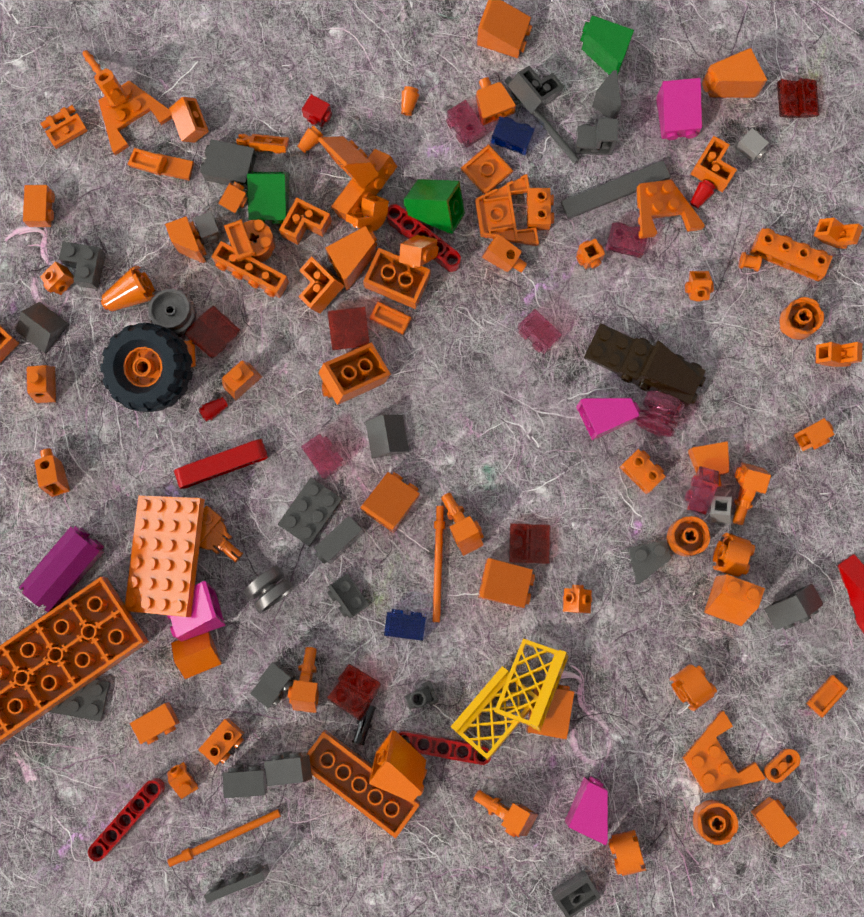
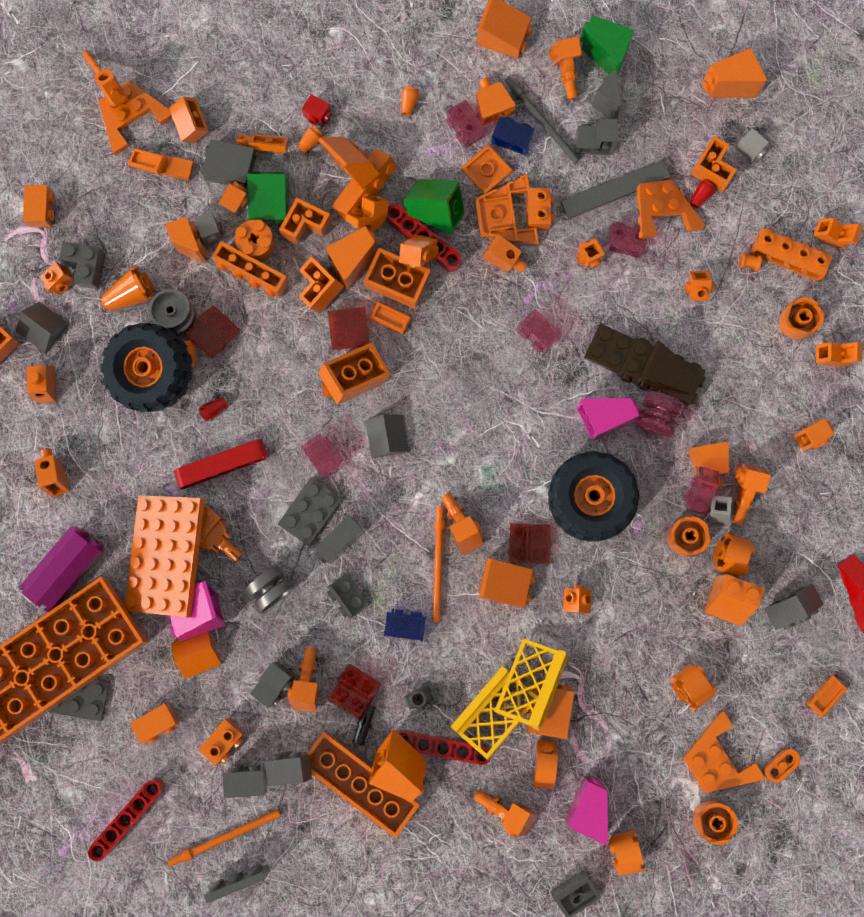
orange plate [40,105,88,149] -> none
orange bracket [167,762,198,799] -> none
orange torso [222,360,262,401] -> none
orange tile [224,219,255,262] -> none
orange slope [360,472,420,533] -> none
dark grey brick [508,65,564,114] -> none
orange brick [619,449,666,494] -> none
dark grey wing [628,540,671,584] -> none
dark pink slope [656,78,702,140] -> none
orange brick [751,797,800,848] -> none
clear red slope [777,78,819,118] -> none
none -> orange brick [533,740,558,790]
none -> black wheel [548,451,640,542]
none -> orange brick [549,36,582,99]

